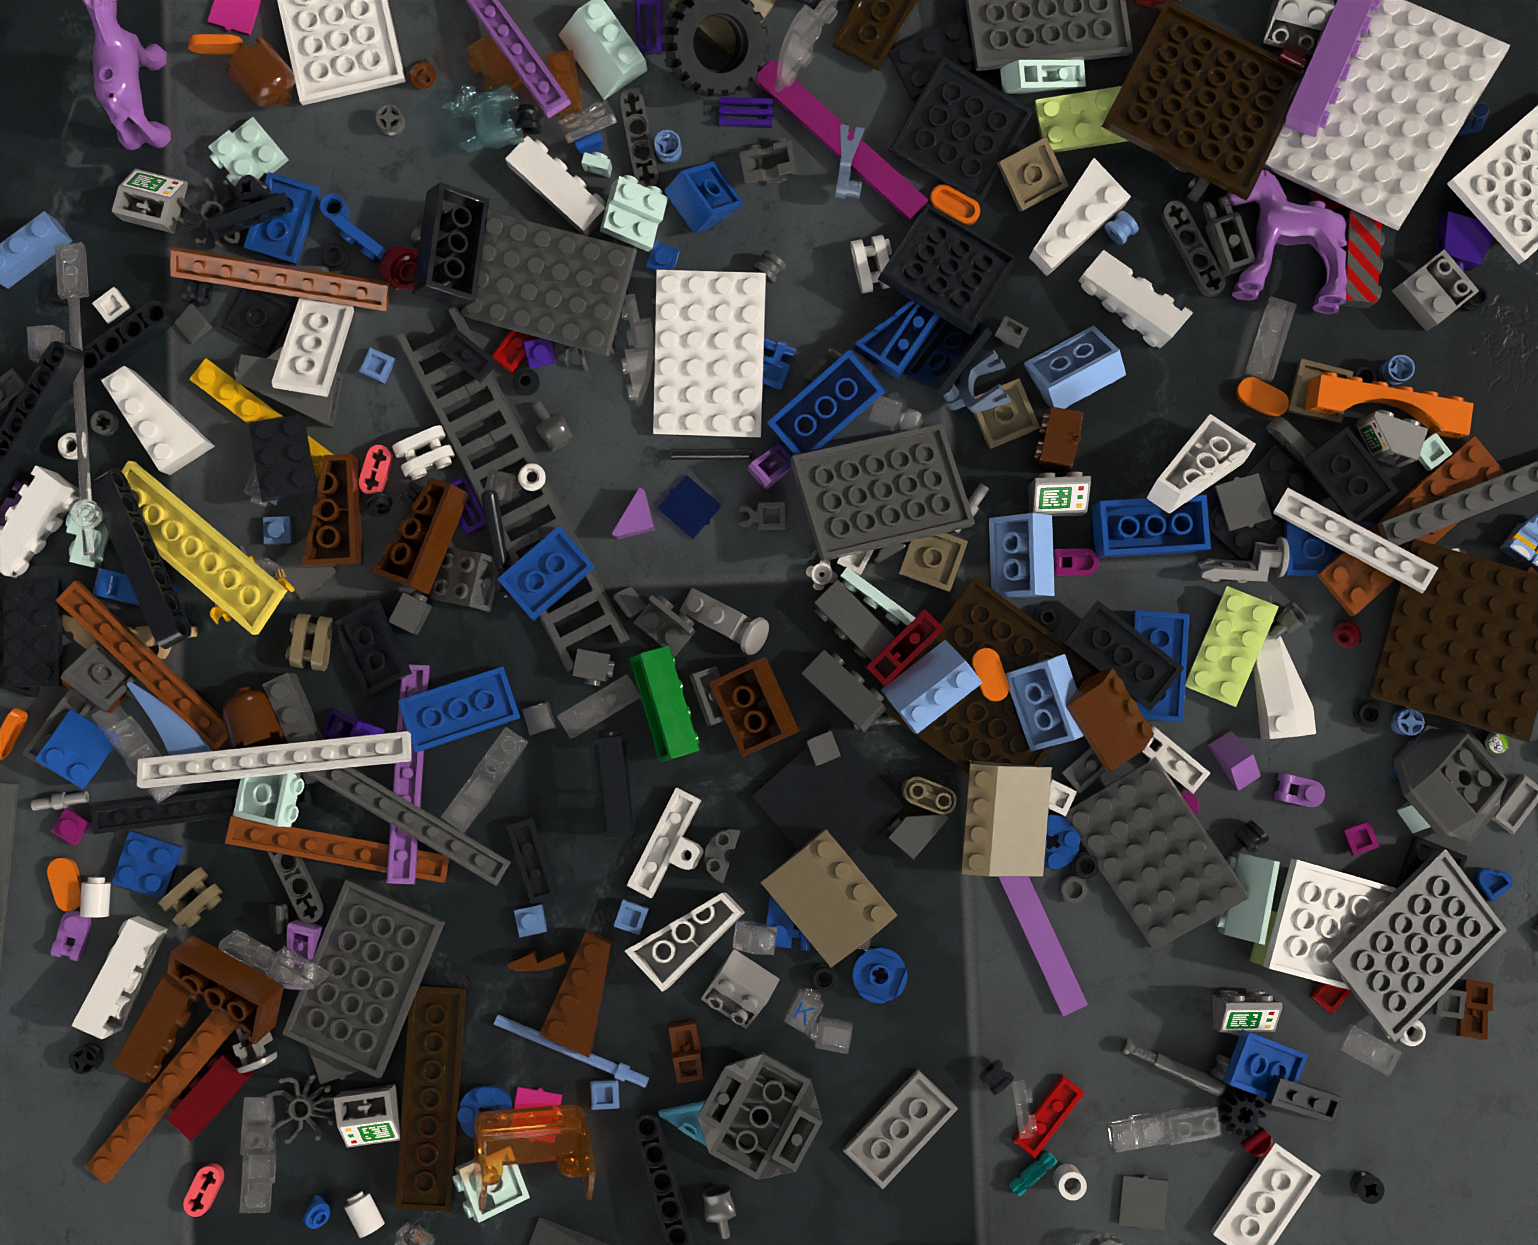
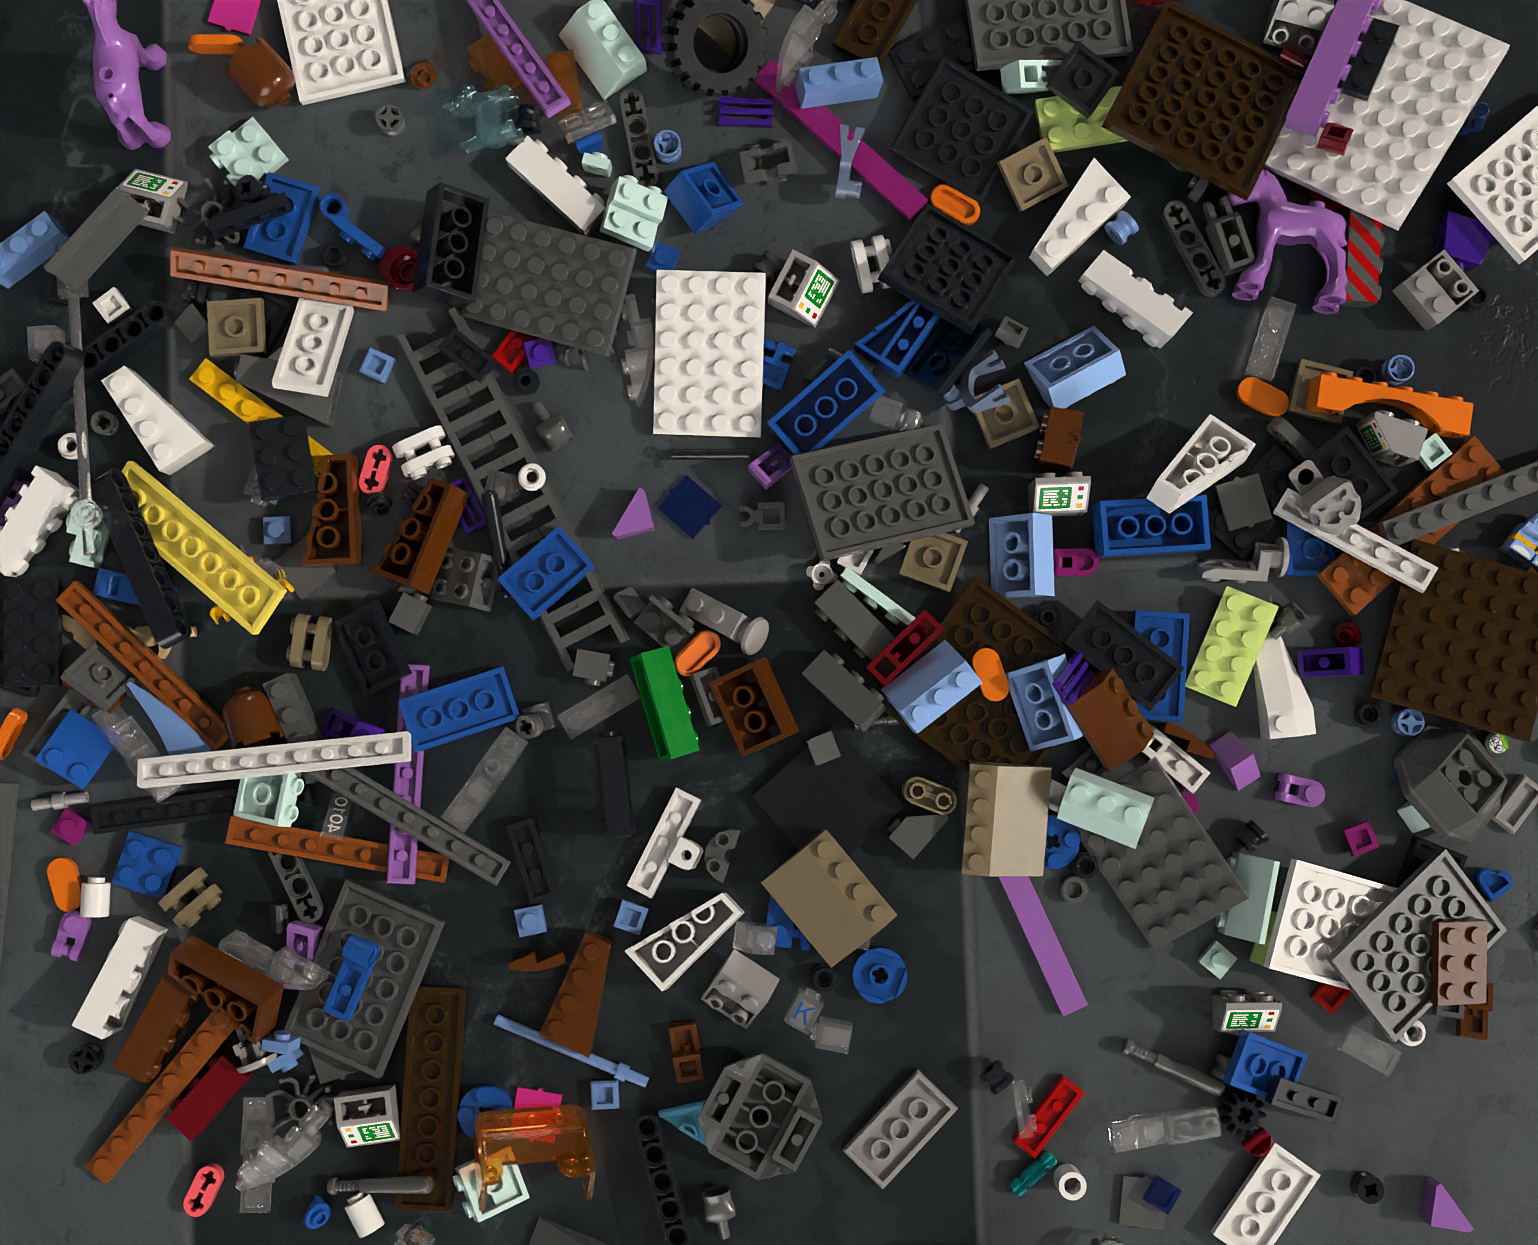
none -> dark grey panel [44,187,149,292]
none -> dark tan plate [207,298,266,357]
none -> clear slope [235,1100,332,1191]
none -> medium blue plate [261,1030,301,1054]
none -> medium blue plate [267,1048,303,1073]
none -> clear sticker [320,791,353,840]
none -> blue plate [323,934,380,1022]
none -> dark grey piece [327,1176,434,1195]
none -> dark grey bush [516,713,544,739]
none -> orange tile [674,630,721,676]
none -> light grey slope [768,249,840,328]
none -> medium blue brick [795,57,883,109]
none -> black plate [1045,41,1120,119]
none -> dark purple tile [1052,652,1094,706]
none -> light aqua slope [1057,768,1154,849]
none -> clear blue tile [1143,1174,1182,1215]
none -> reddish brown slope [1159,722,1215,759]
none -> light aqua plate [1197,940,1238,979]
none -> light grey piece [1288,460,1361,535]
none -> dark purple slope [1298,647,1365,678]
none -> dark red brick [1317,122,1354,156]
none -> black plate [1341,18,1400,101]
none -> medium lavender slope [1421,1176,1474,1233]
none -> plate [1431,919,1487,1006]

